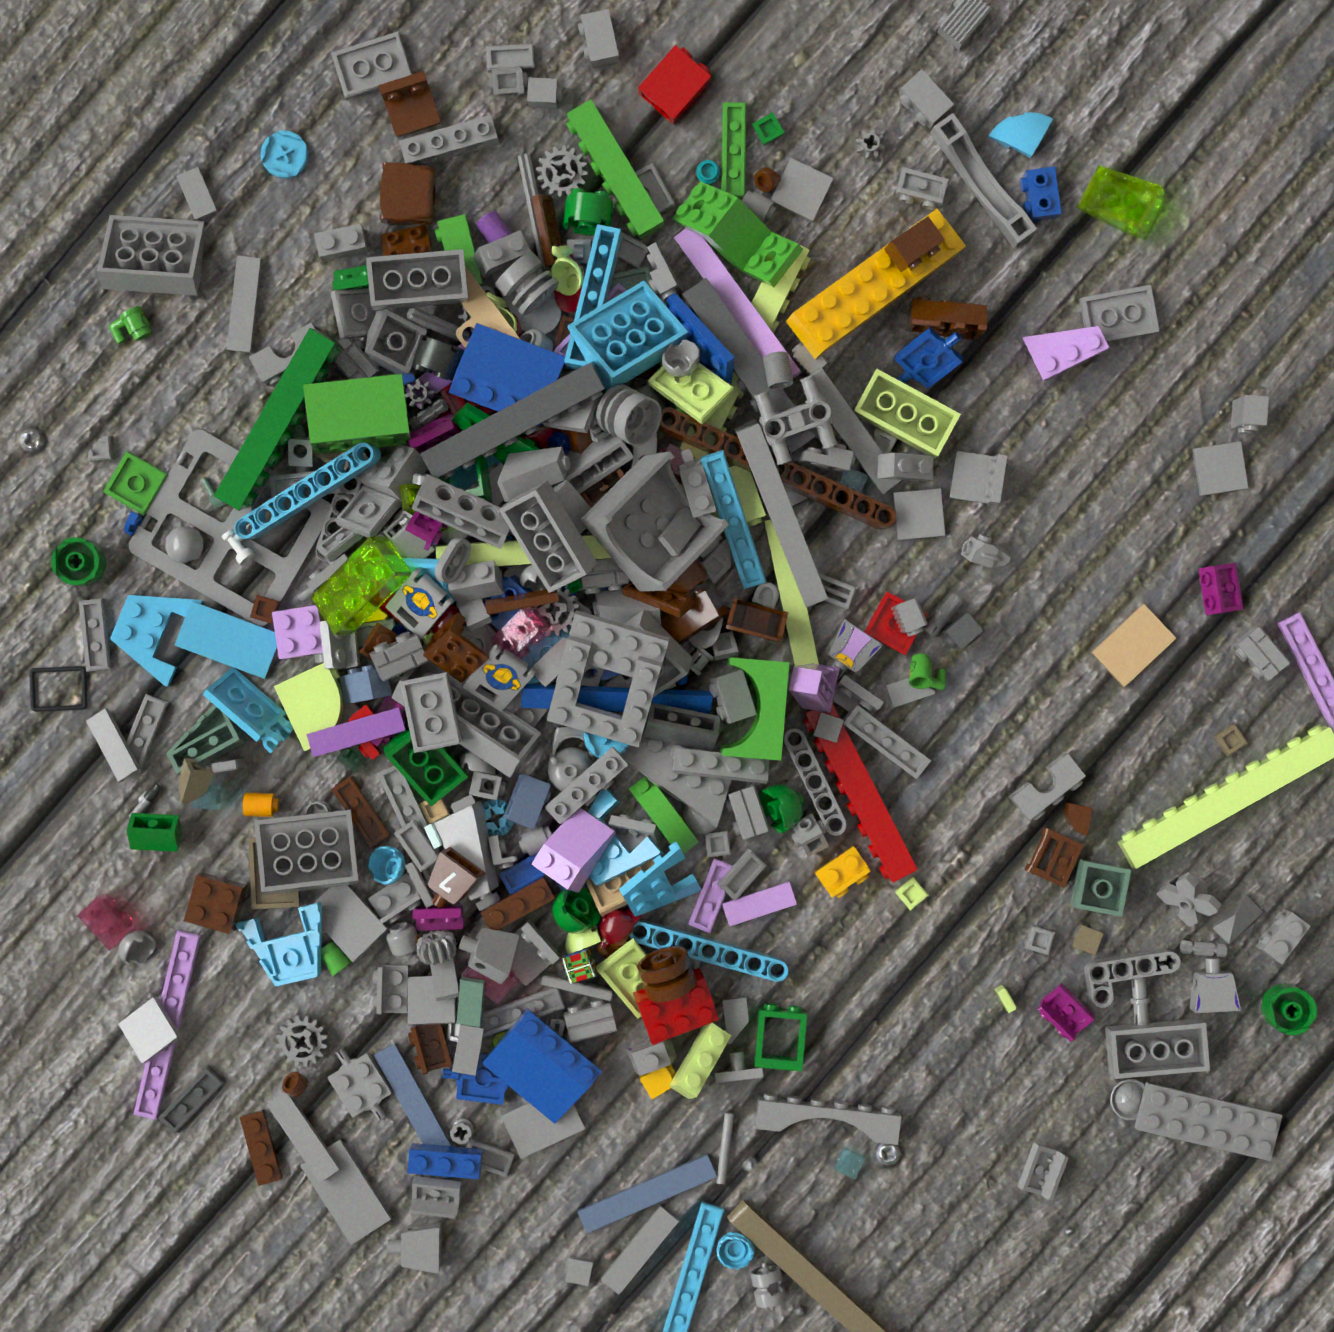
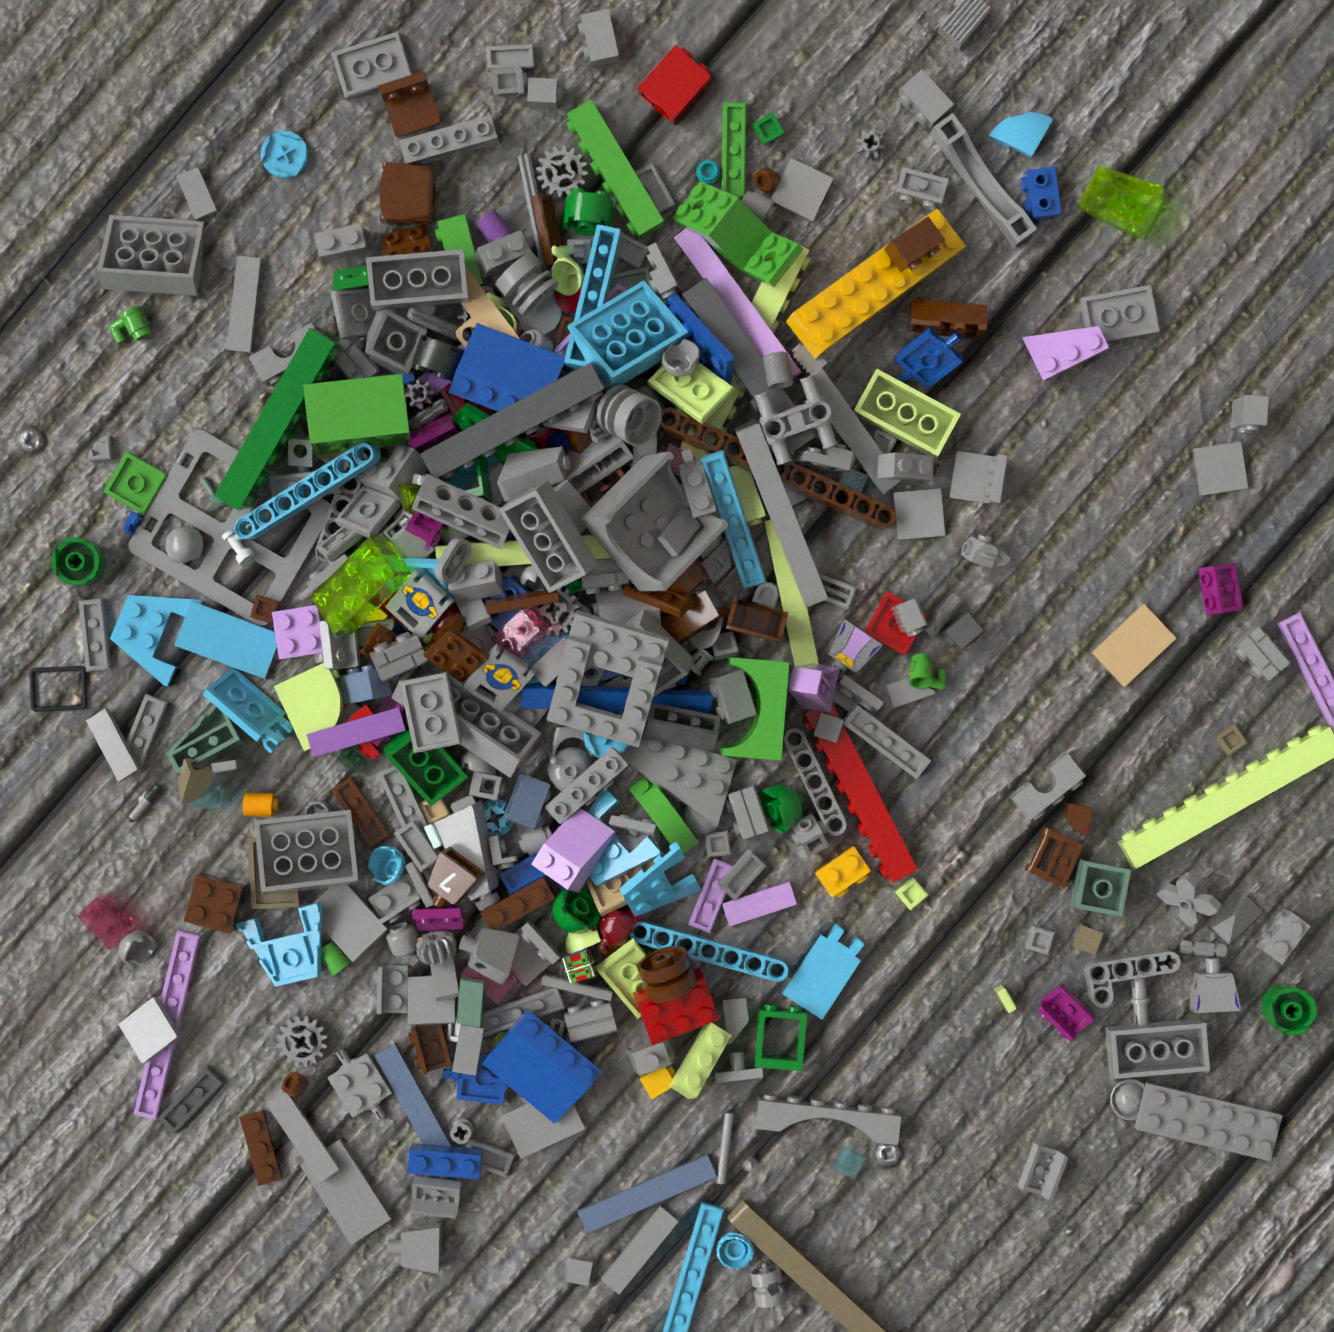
green brick [127,813,182,852] -> none
light grey plate [672,748,769,784] -> none
none -> medium azure tile [782,923,864,1019]

